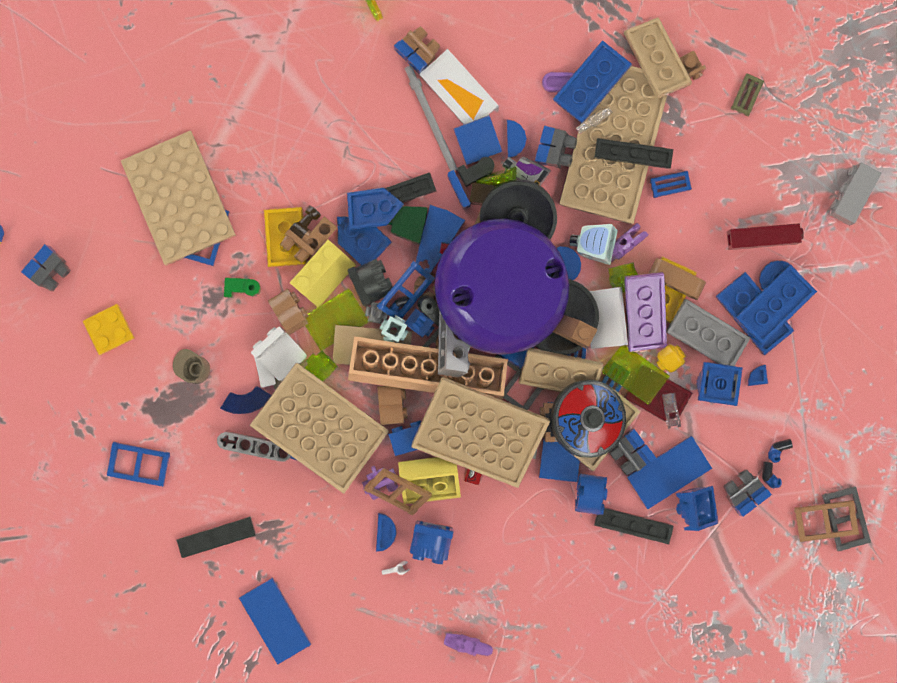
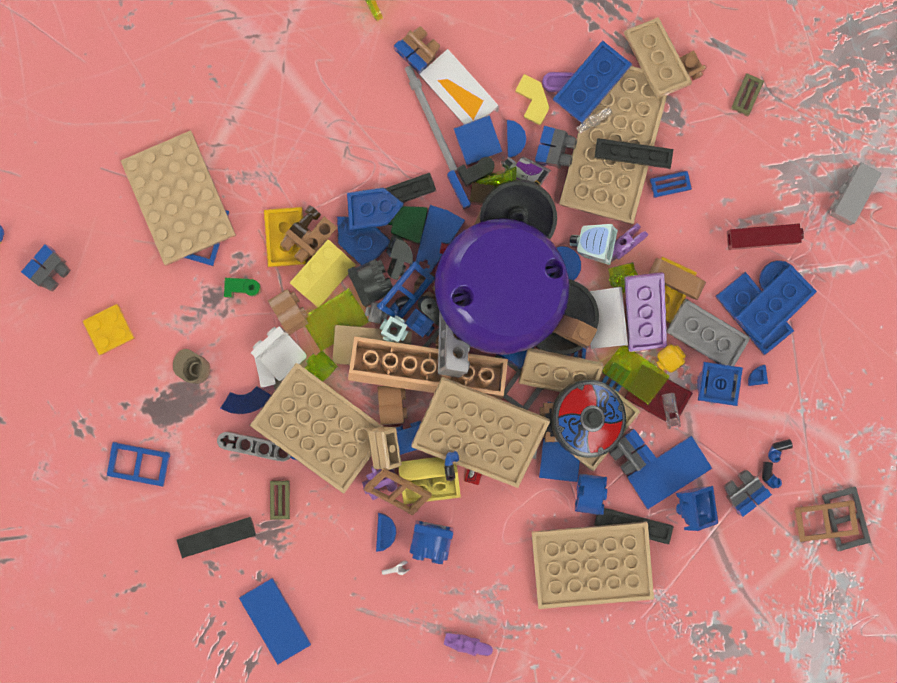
none -> olive tile [270,480,290,520]
none -> tan brick [368,426,402,470]
none -> pearl dark grey brick [386,234,413,280]
none -> arm [444,451,459,481]
none -> light yellow tile [515,74,549,126]
none -> tan plate [532,522,654,609]

